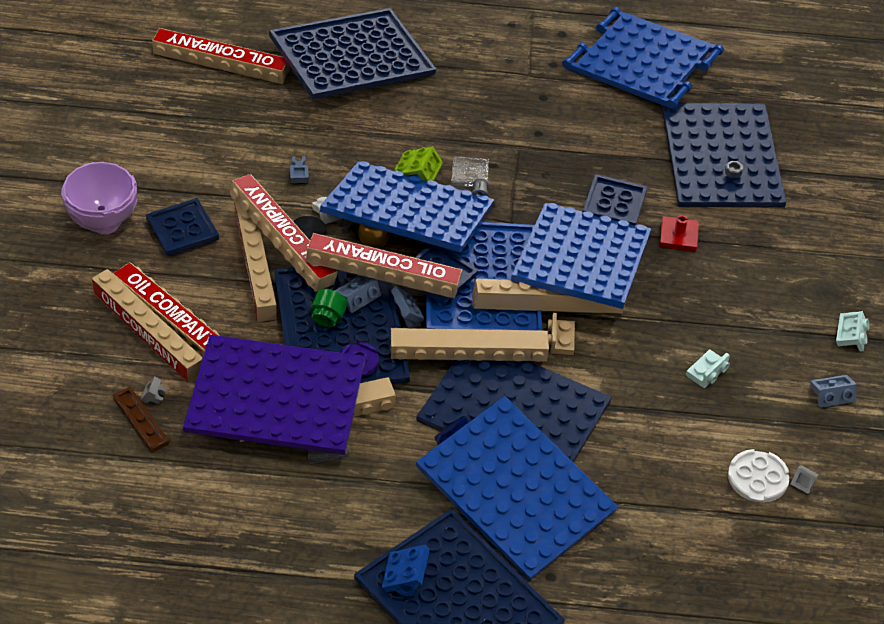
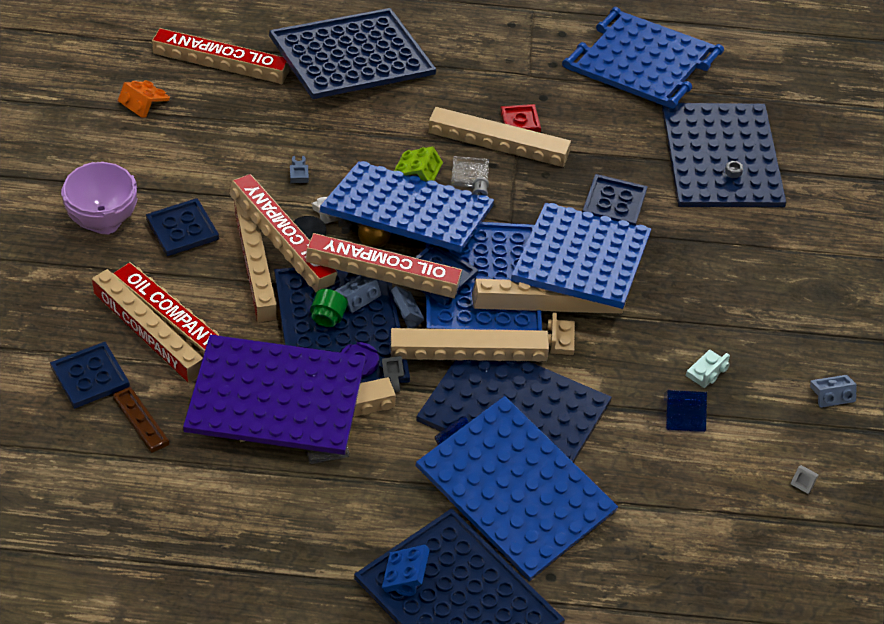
light grey tile [140,376,166,404] -> none
red tile [660,215,699,252] -> none
white tile [728,449,789,503] -> none
light aqua bracket [836,311,869,351] -> none
none -> dark blue plate [50,342,130,409]
none -> orange bracket [117,80,170,118]
none -> dark grey plate [382,356,404,392]
none -> tan brick [428,107,571,167]
none -> red tile [500,104,541,133]
none -> clear blue bracket [664,390,707,432]

